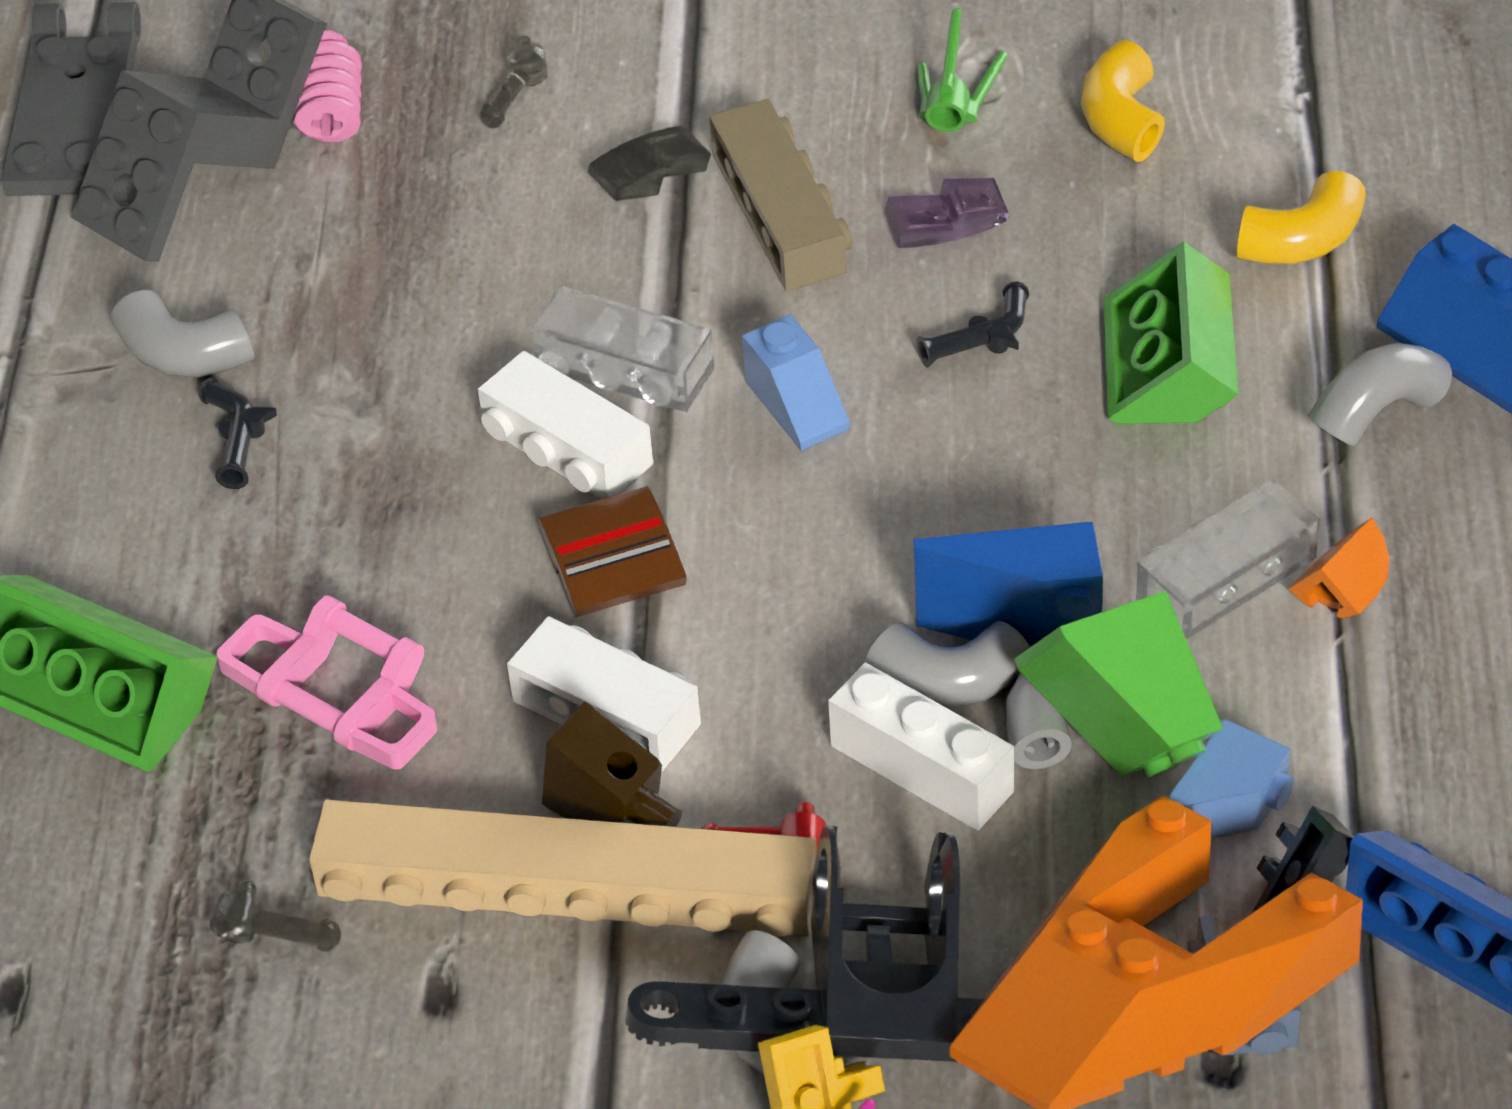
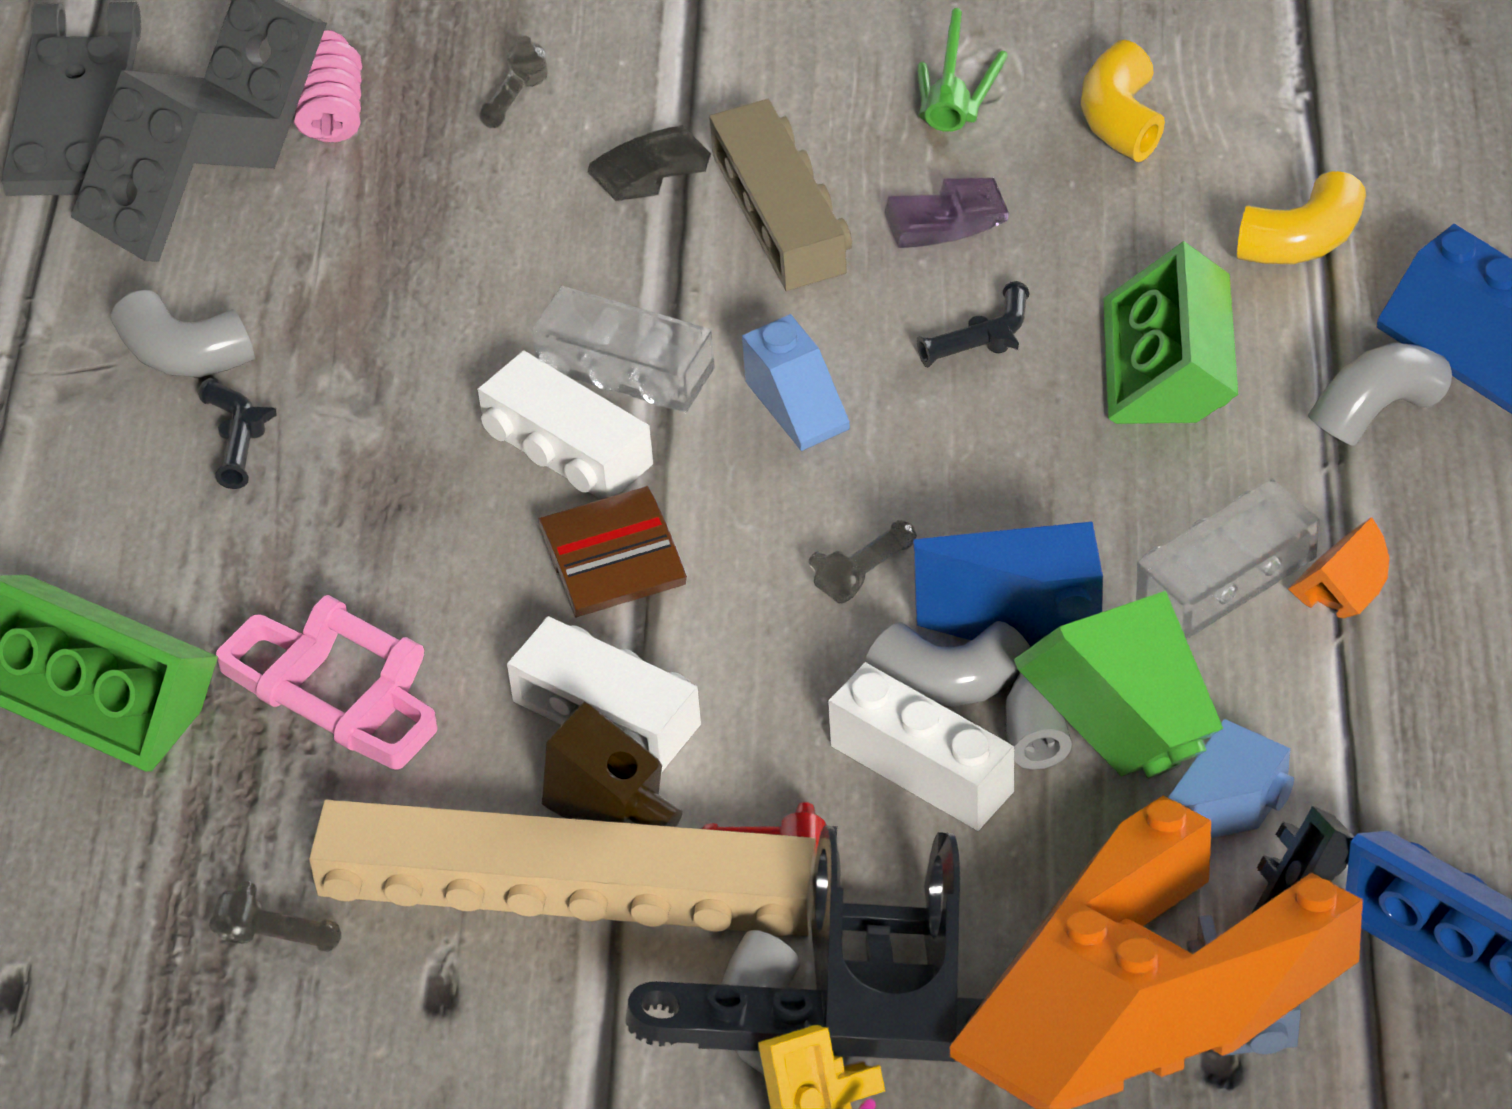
none -> clear smoke piece [808,520,917,603]

